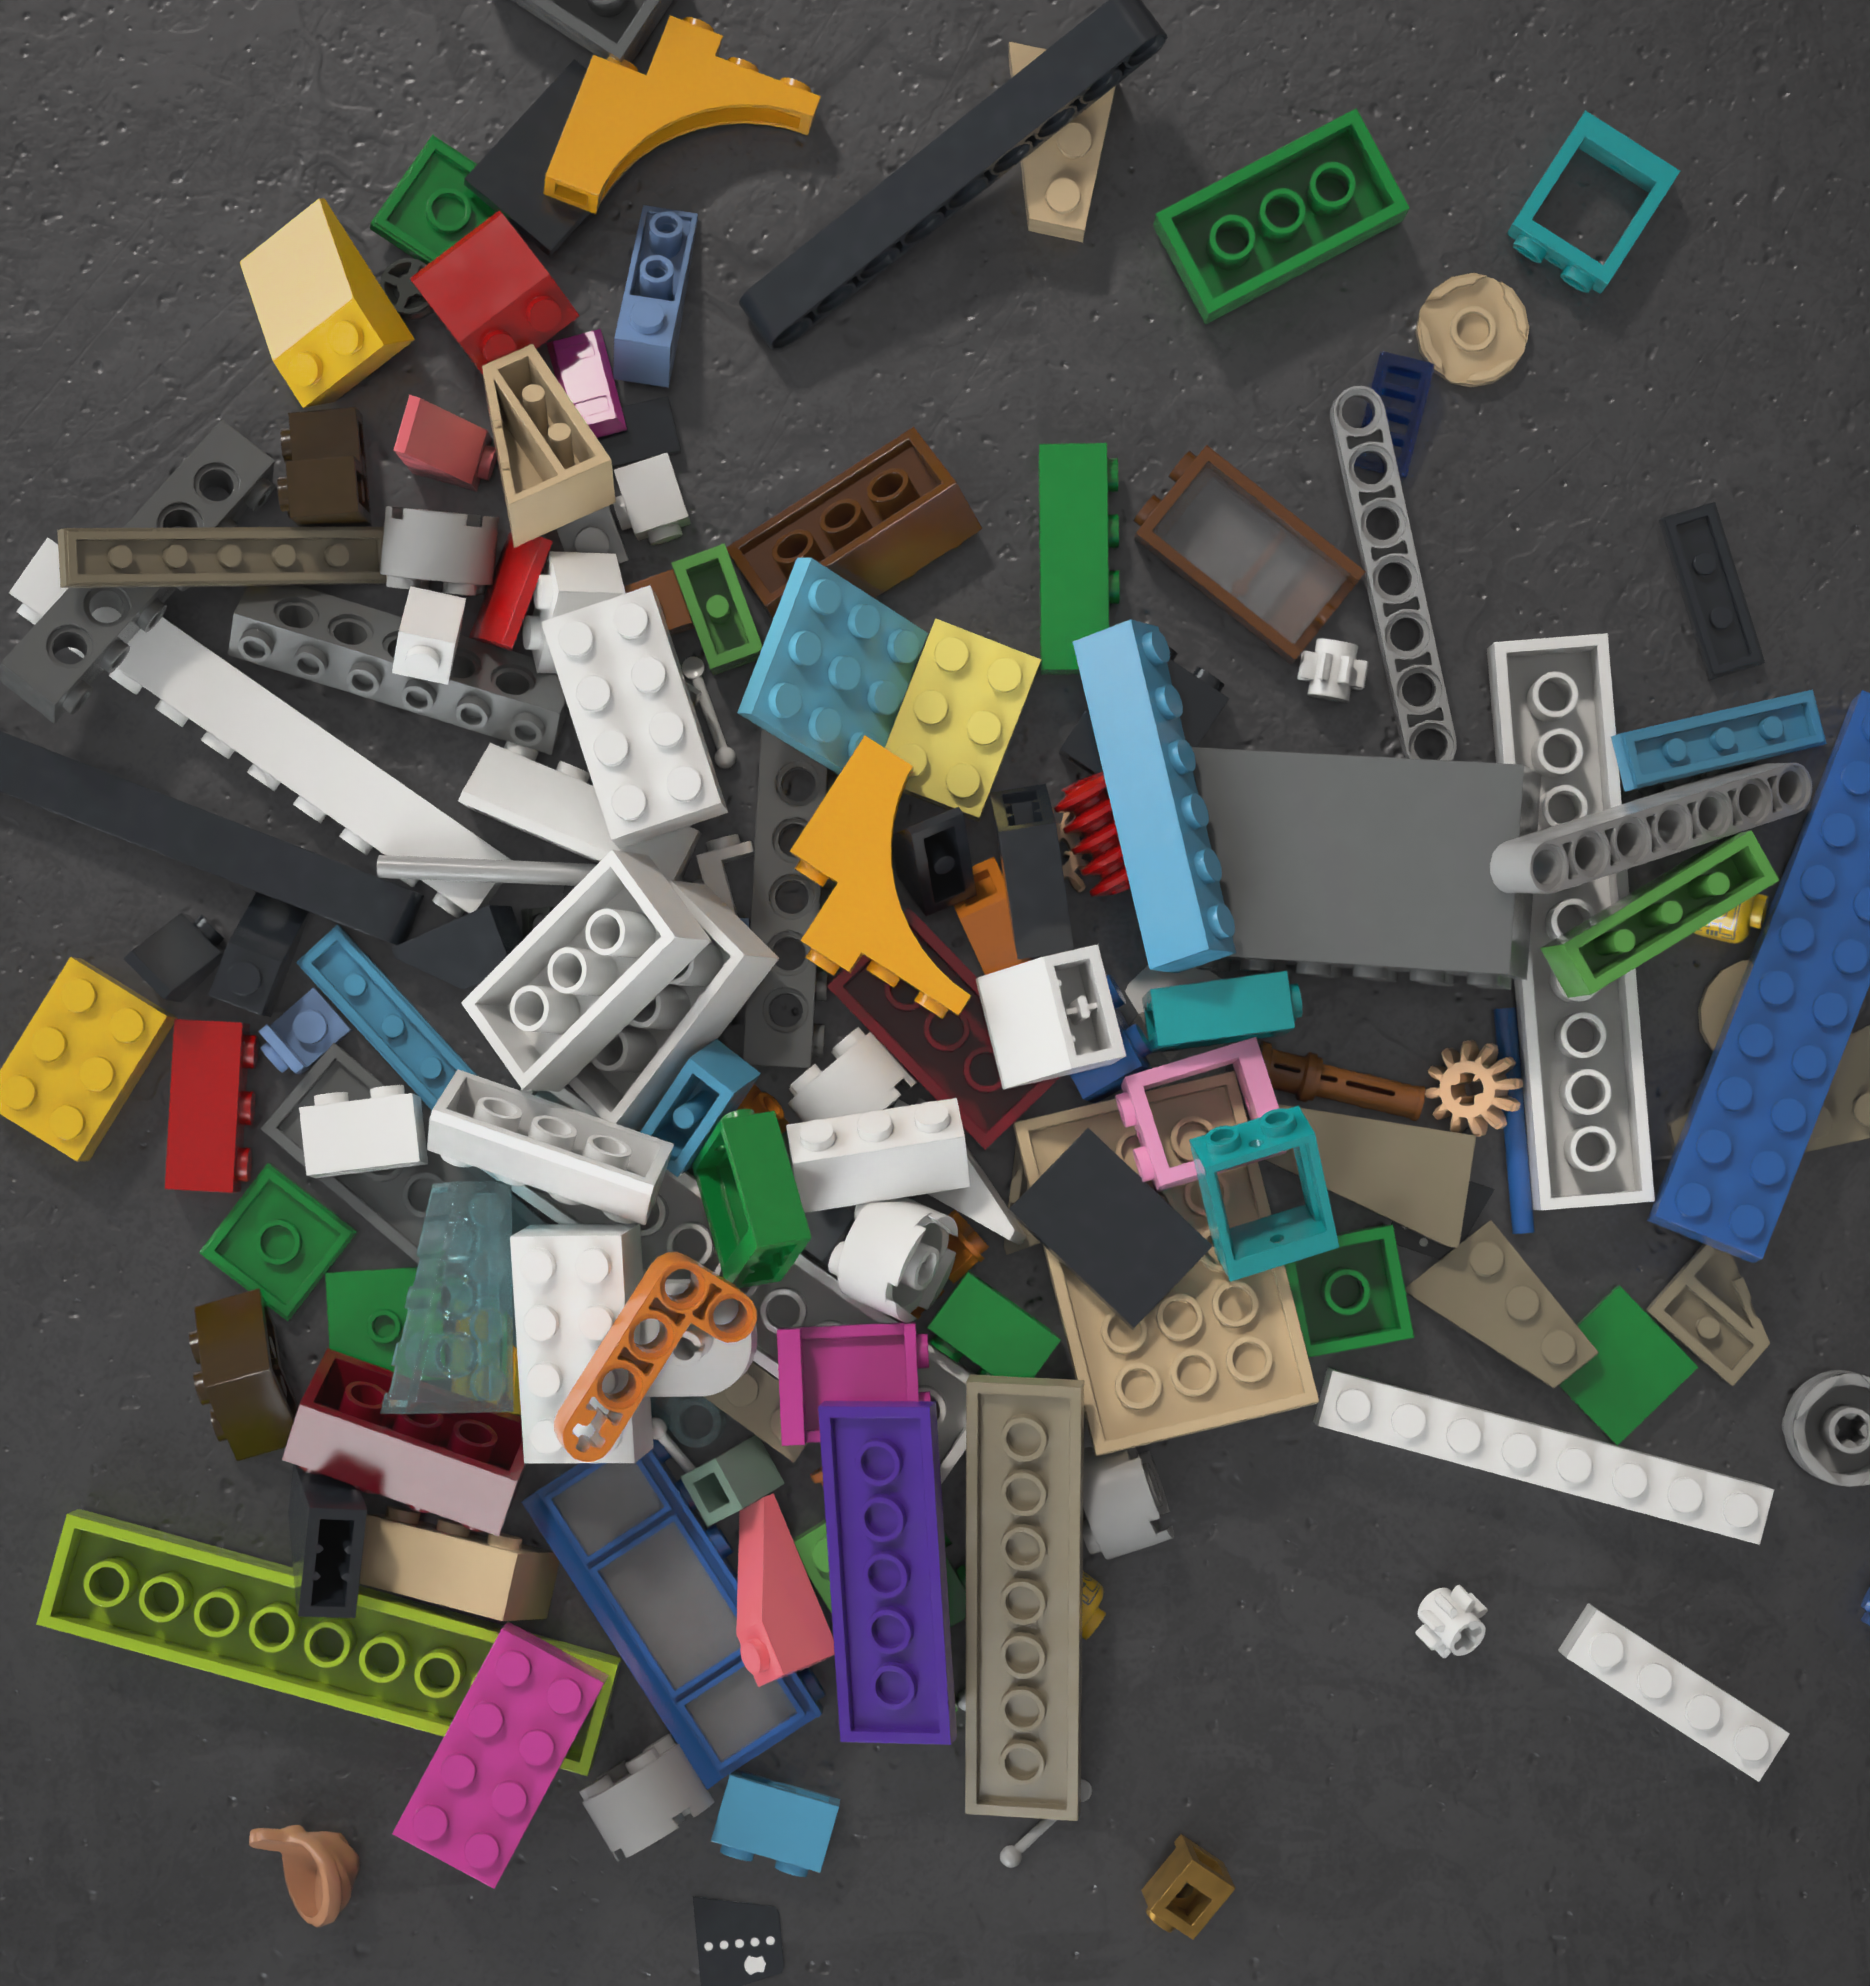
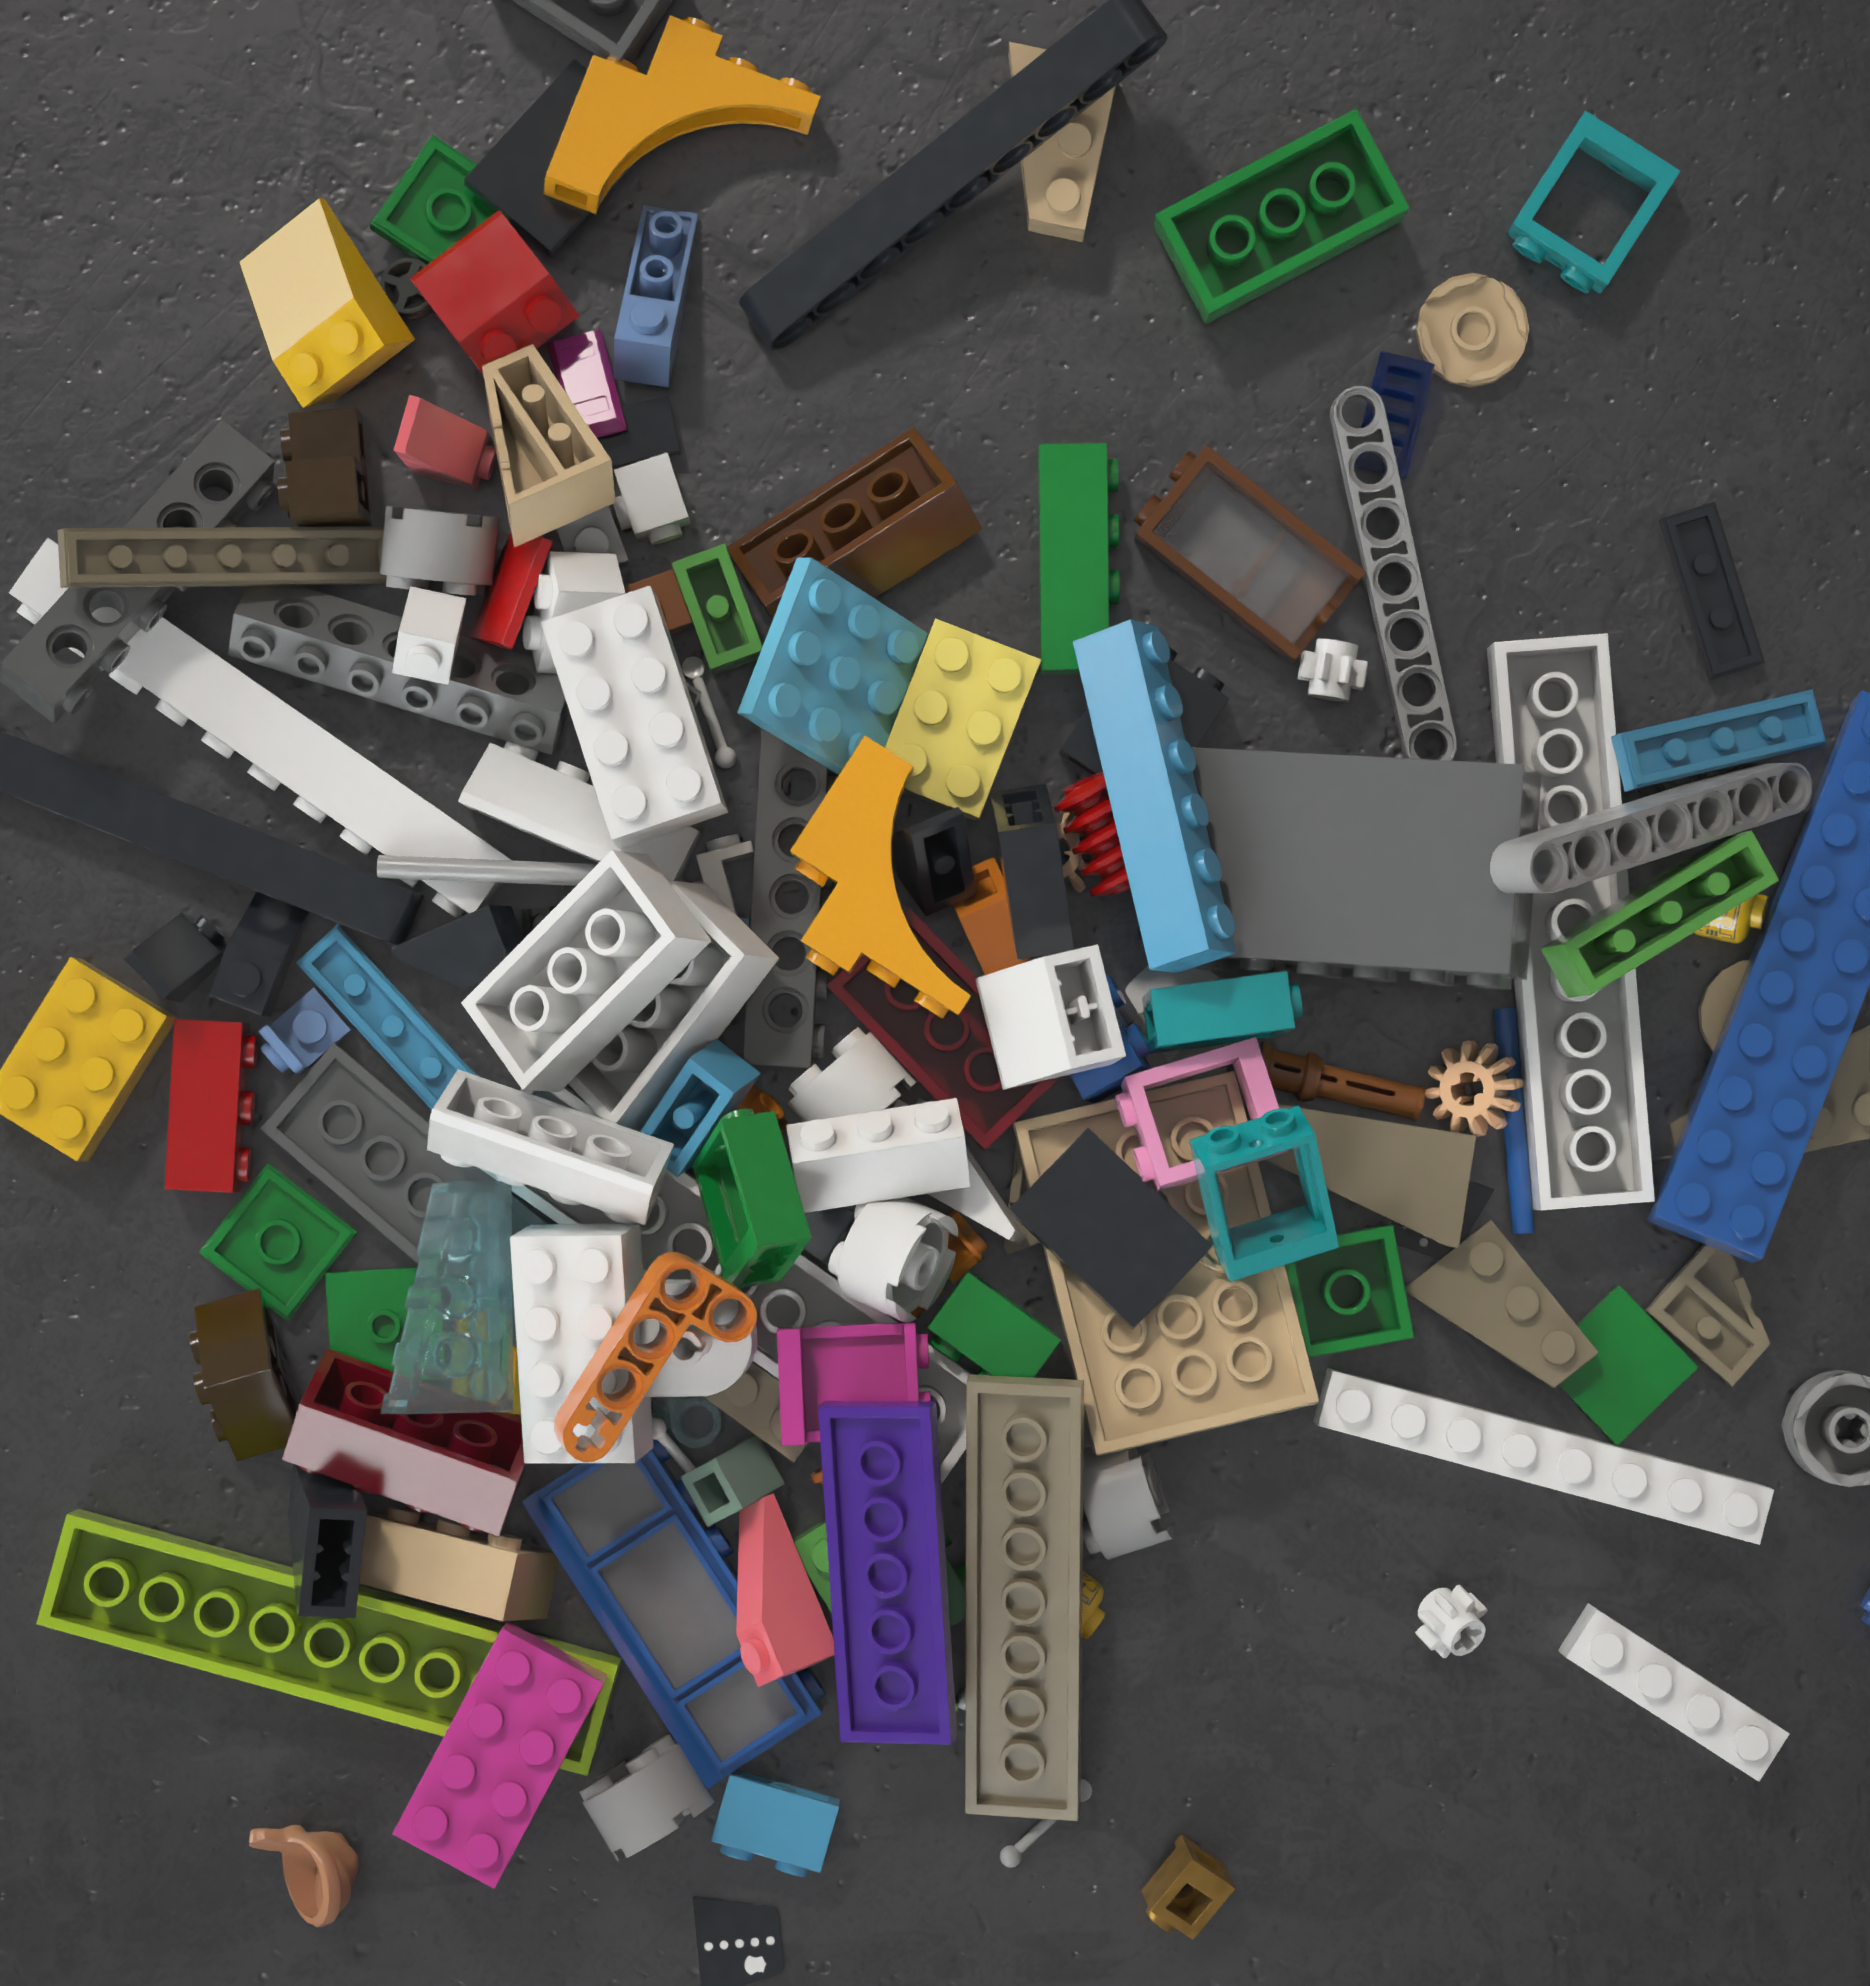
white brick [299,1085,428,1178] -> none

